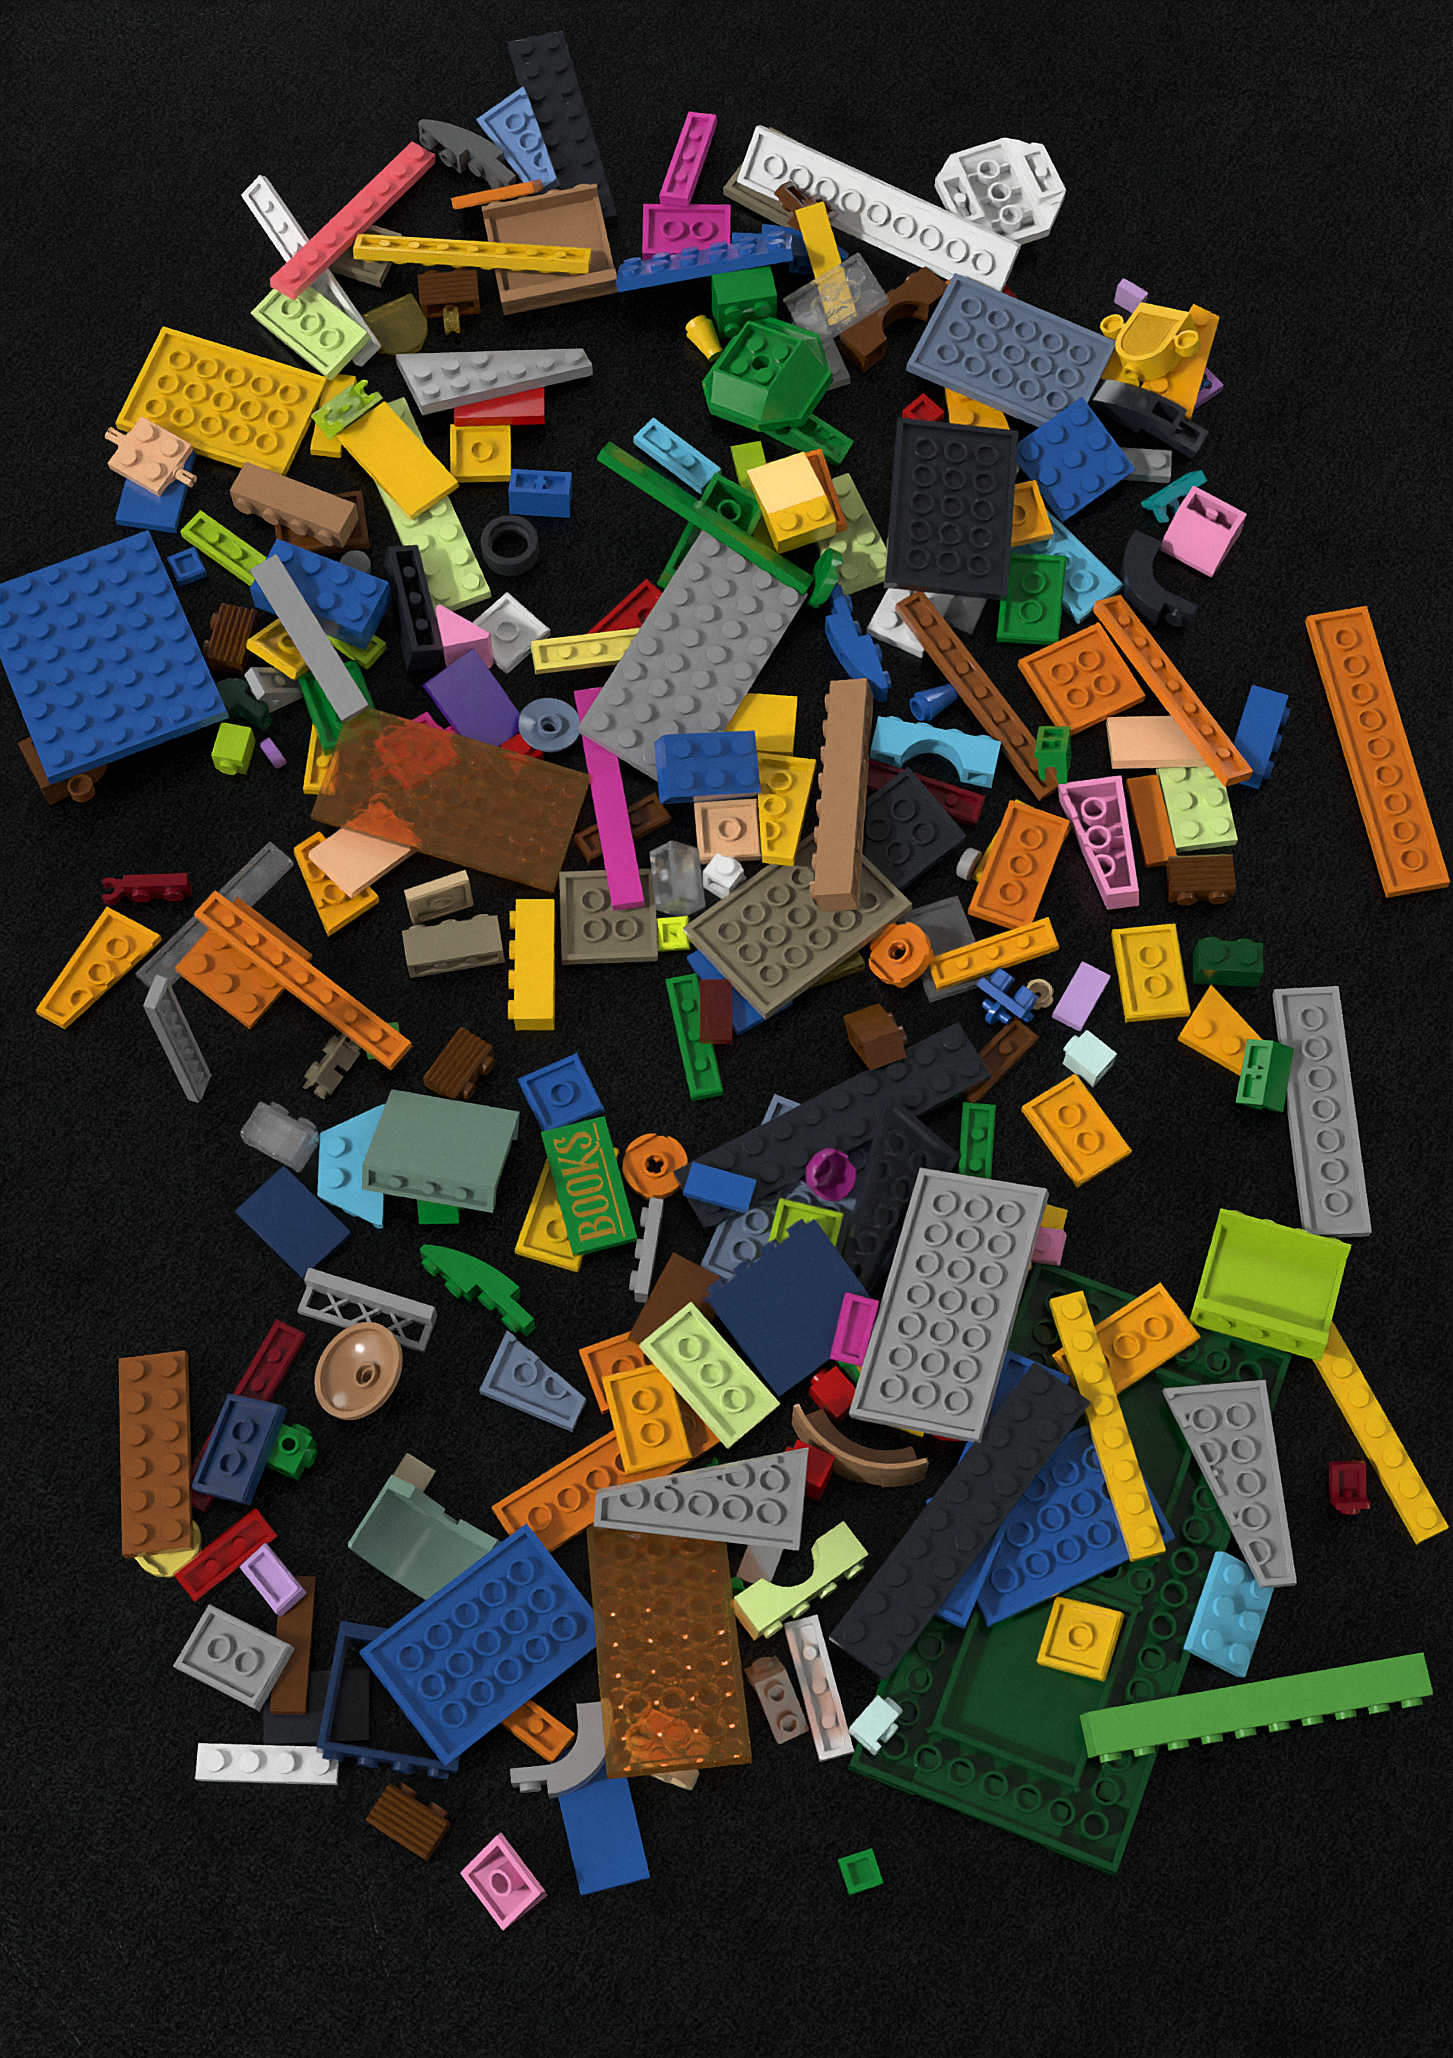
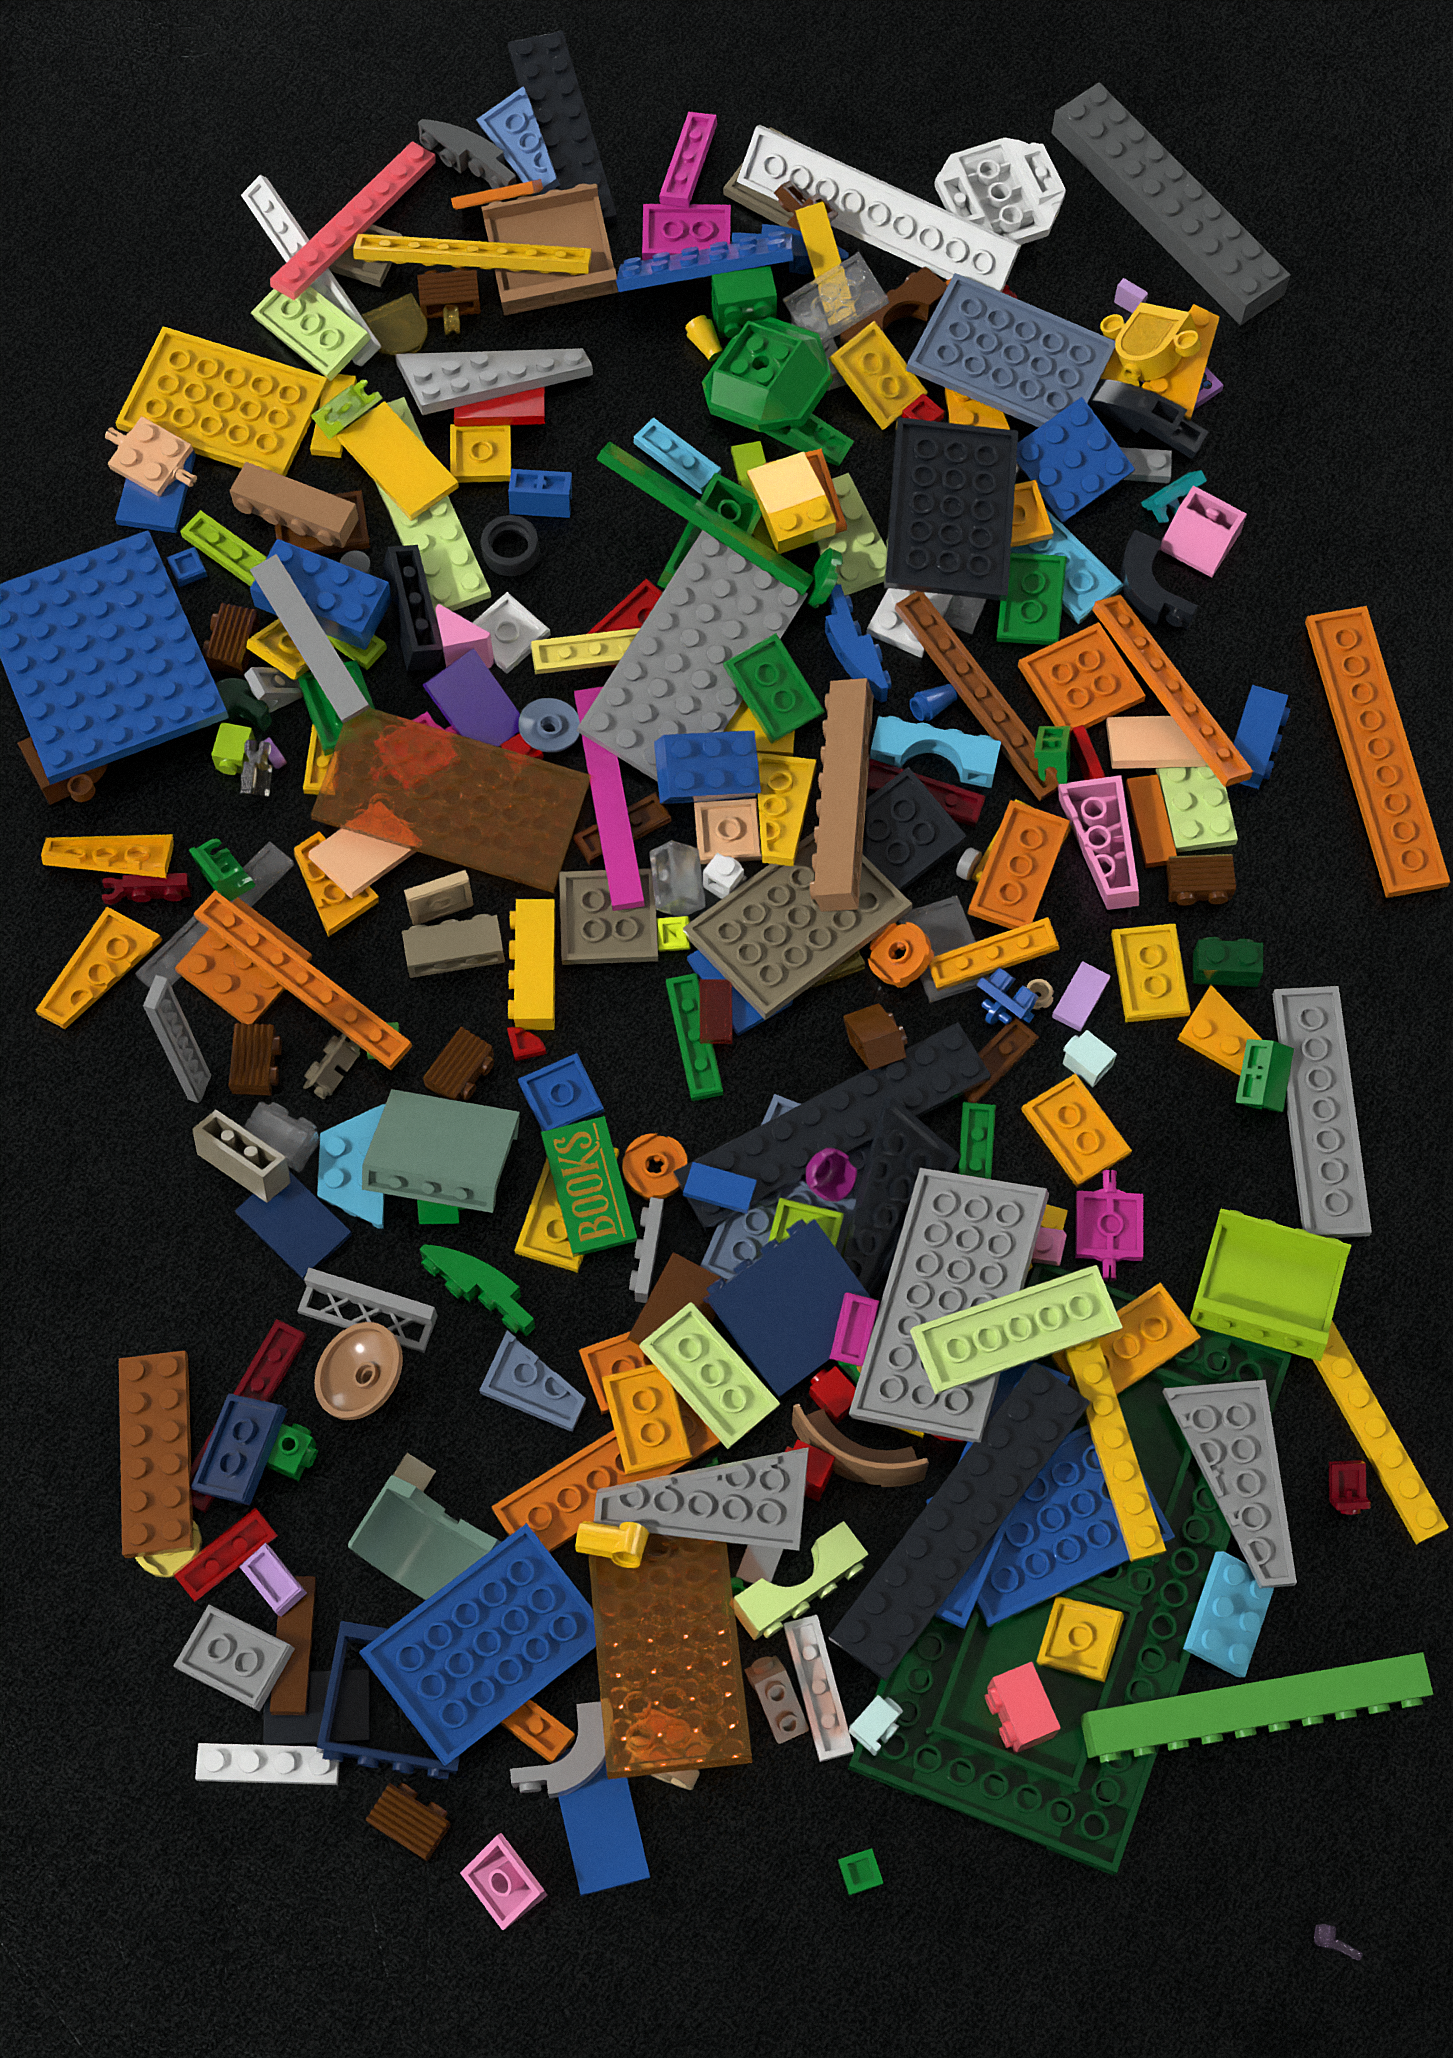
none -> light orange wing [41,834,174,878]
none -> green hinge [189,838,256,902]
none -> dark tan brick [192,1110,291,1202]
none -> reddish brown brick [229,1023,282,1095]
none -> clear smoke plate [240,740,273,796]
none -> red tile [507,1027,546,1061]
none -> yellow piece [575,1521,649,1568]
none -> green tile [723,633,825,744]
none -> yellow tile [828,321,928,430]
none -> yellowish green plate [910,1265,1123,1395]
none -> coral brick [985,1662,1061,1754]
none -> dark grey brick [1052,82,1290,326]
none -> red tile [1071,725,1106,780]
none -> dark pink plate [1075,1170,1143,1281]
none -> clear purple hand [1314,1924,1363,1961]

